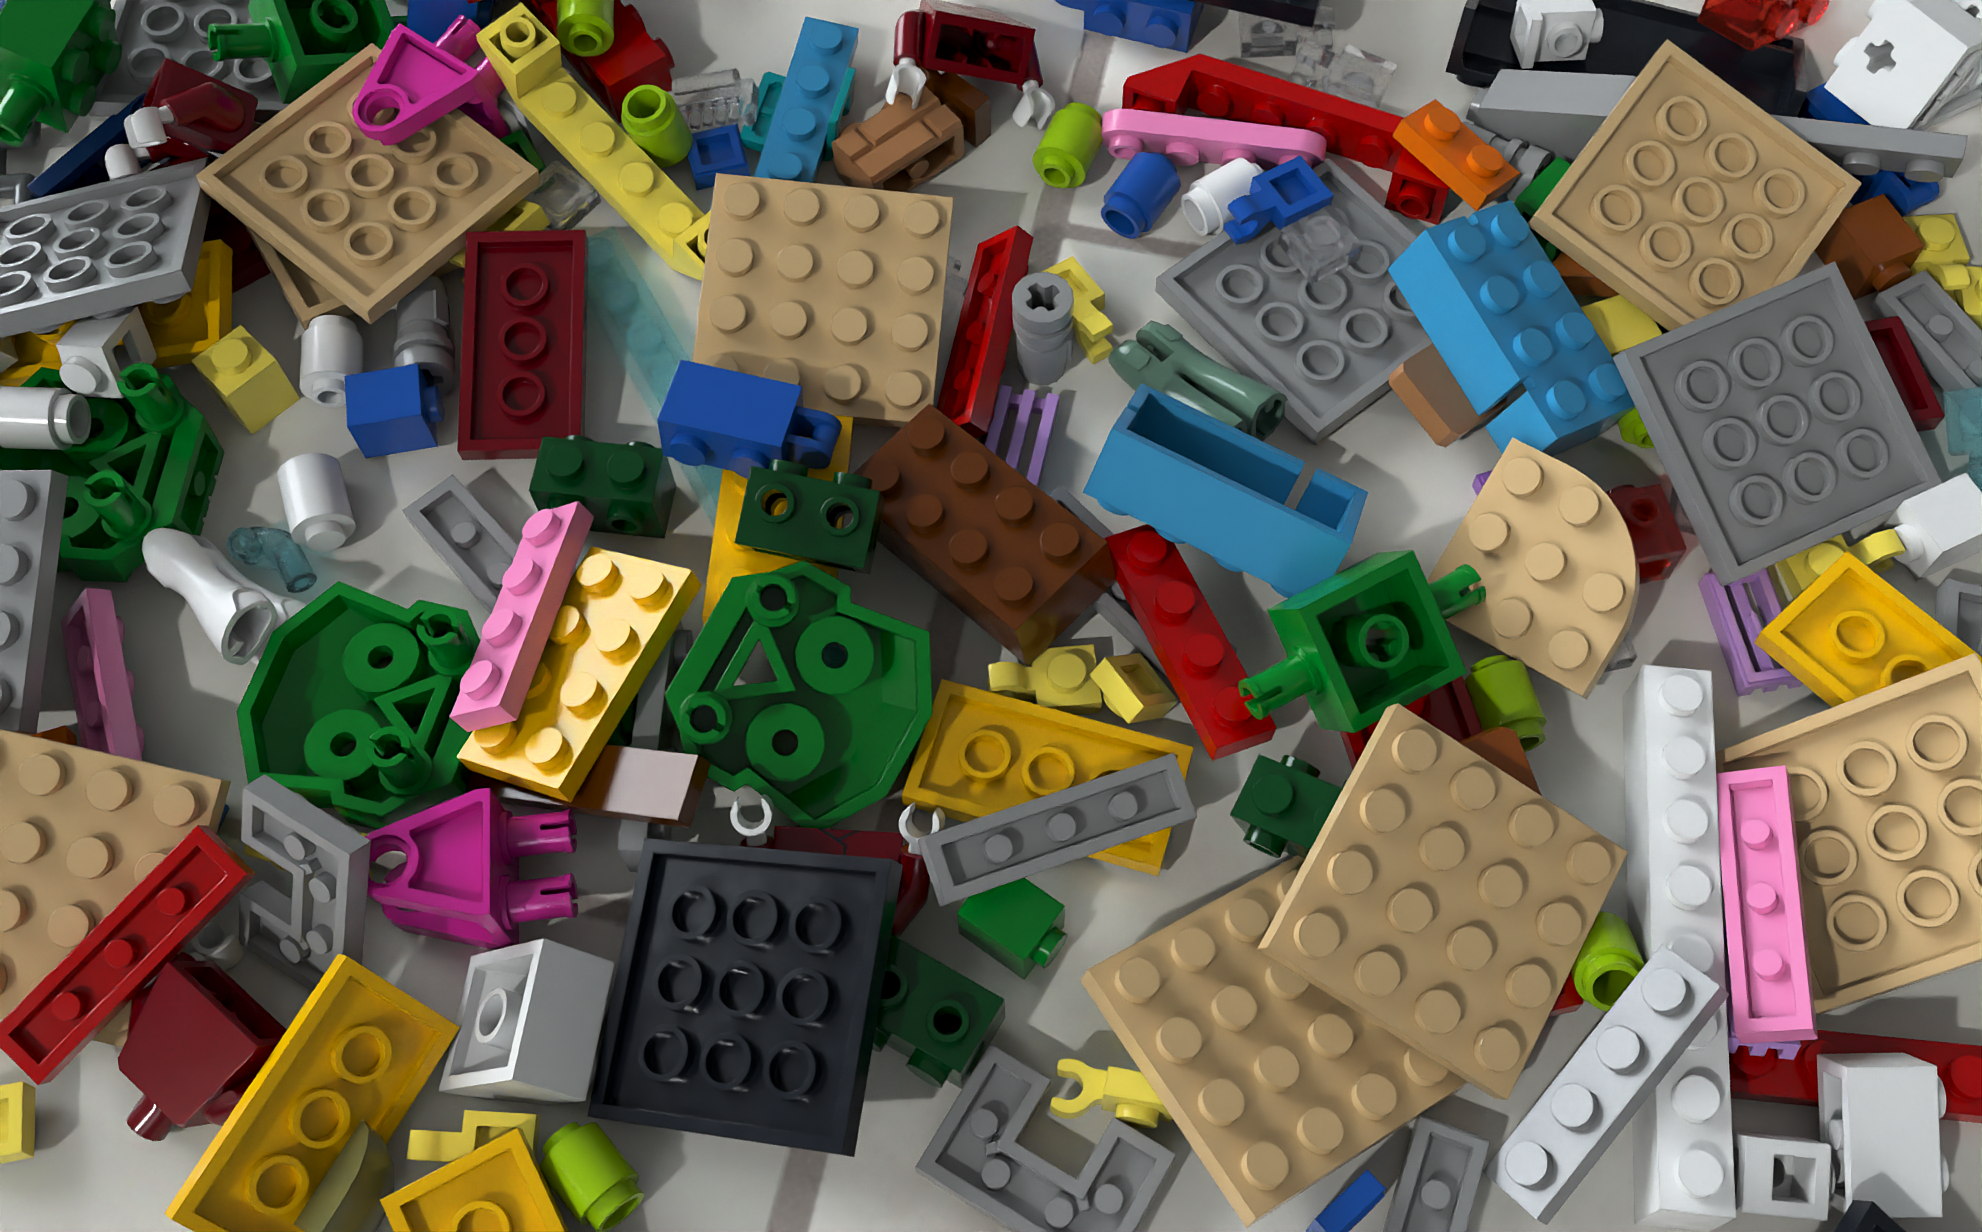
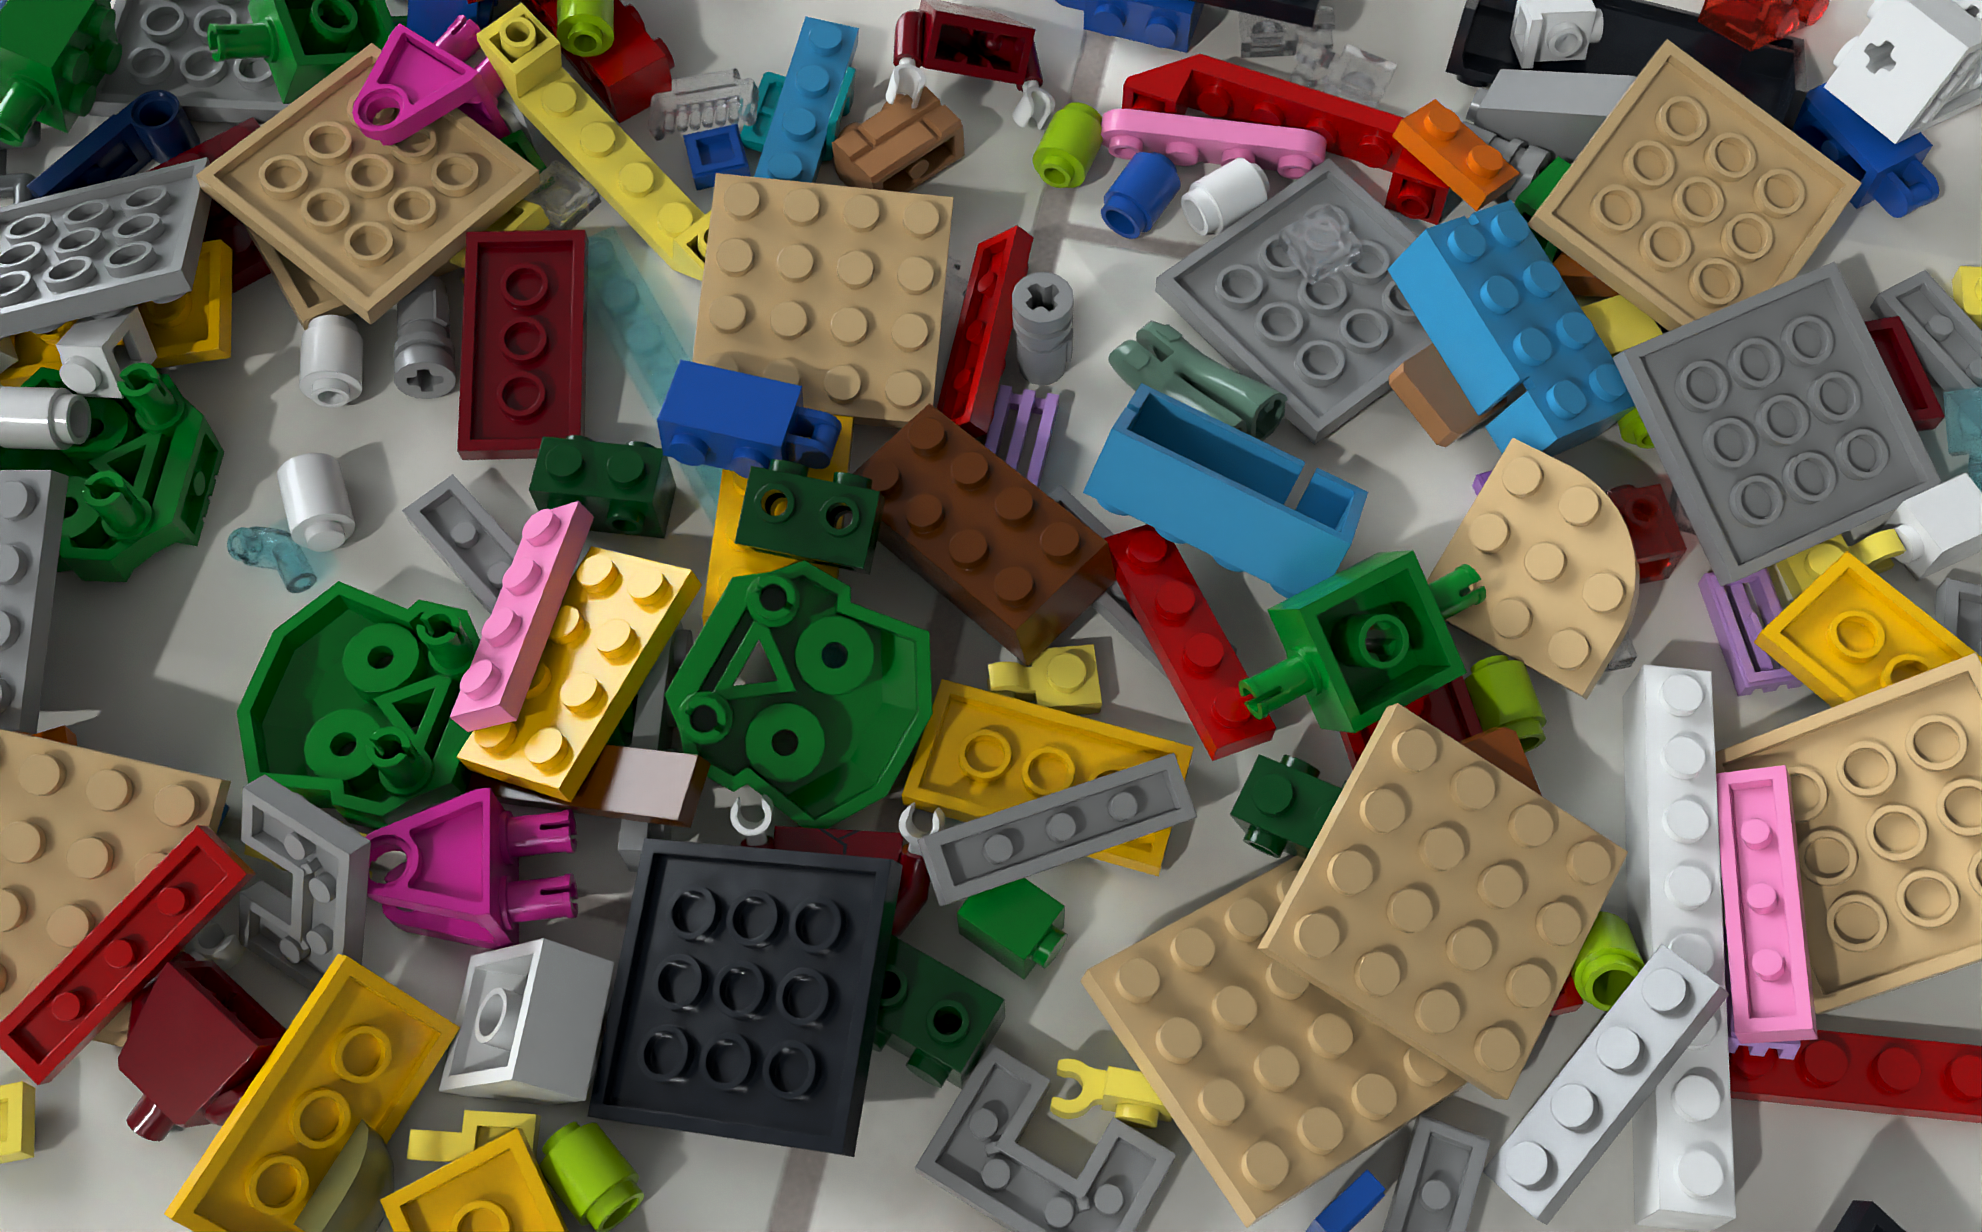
bright pink plate [61,588,144,761] -> none
dark red torso [105,58,263,181] -> none
white piece [142,528,307,666] -> none
light yellow brick [191,325,300,435] -> none
blue brick [344,364,445,459] -> none
lime brick [621,85,693,168] -> none
reddish brown plate [898,66,991,148] -> none
light yellow plate [1042,256,1113,364] -> none
light yellow plate [1089,653,1178,724] -> none
blue plate [1223,156,1334,245] -> none
white brick [1732,1130,1836,1221] -> none
light grey plate [1769,114,1968,182] -> none
dark orange brick [1814,194,1925,300] -> none
white brick [1817,1053,1949,1218] -> none
light yellow plate [1902,214,1970,304] -> none

